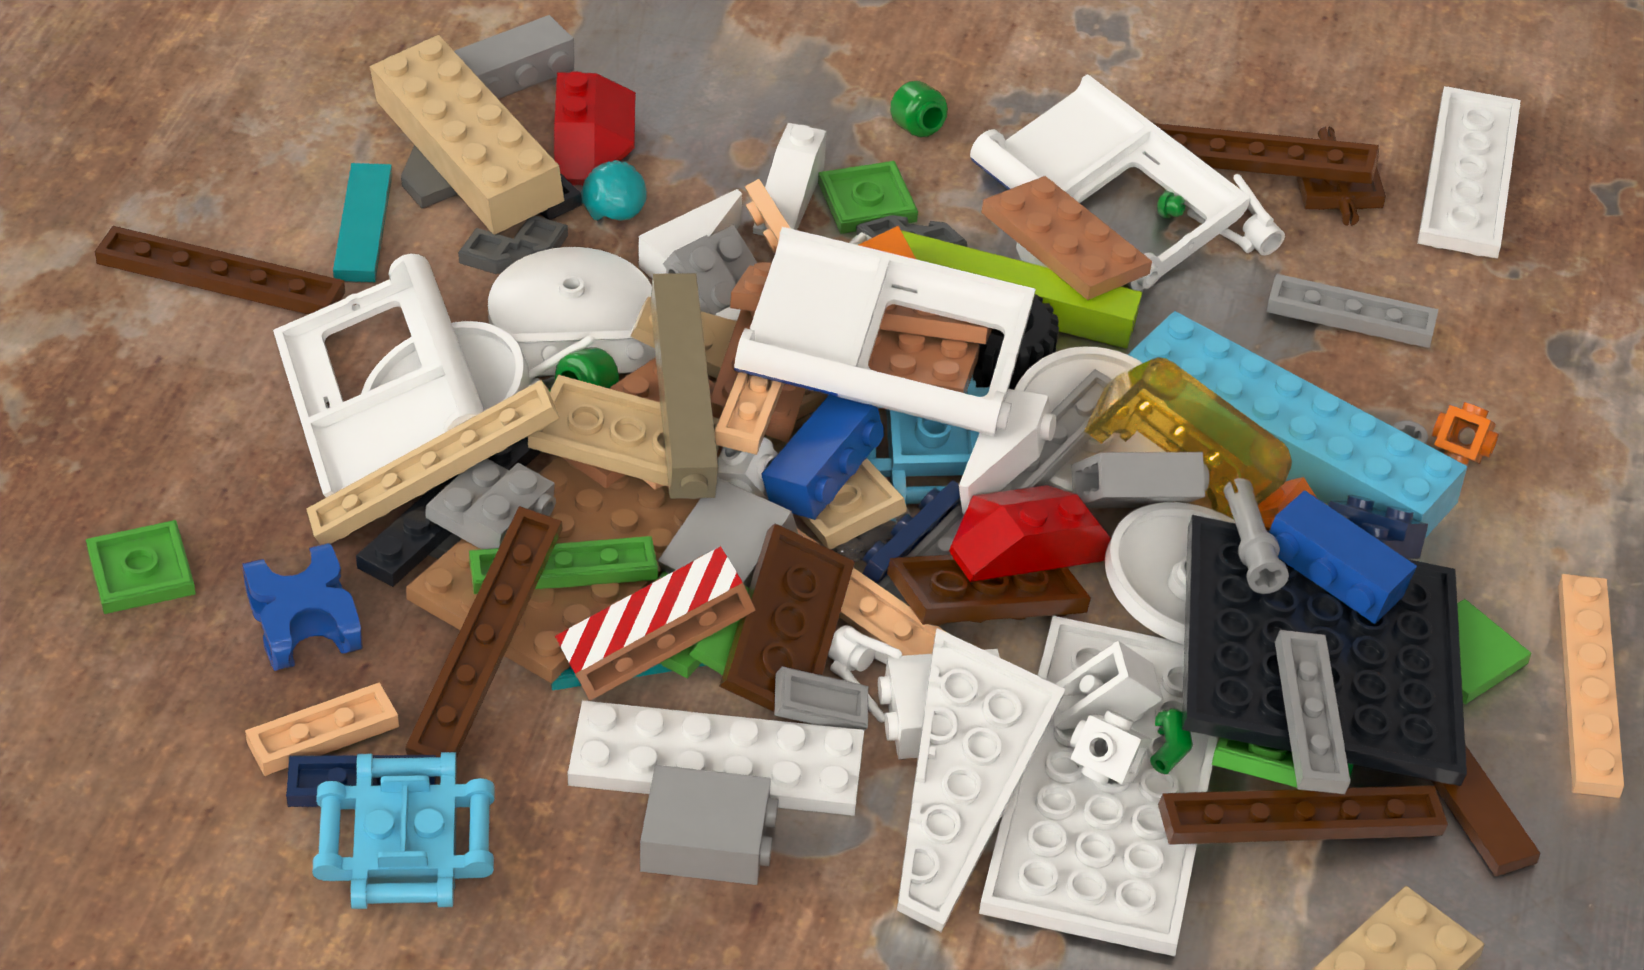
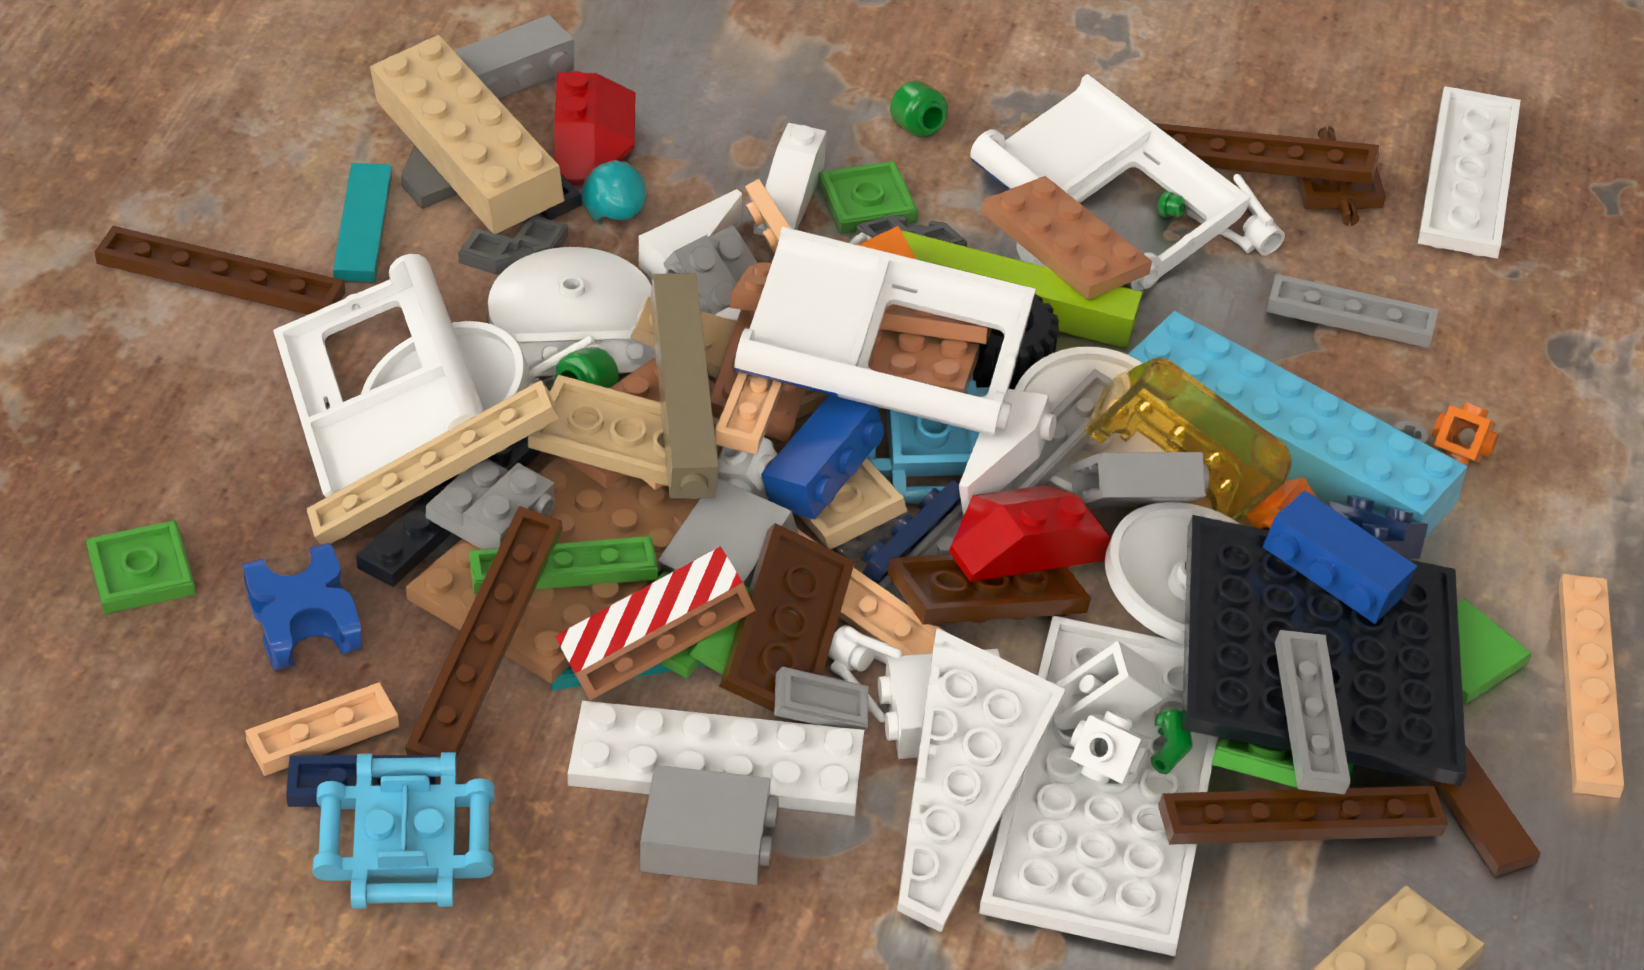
light grey pin [1224,478,1289,594] -> none

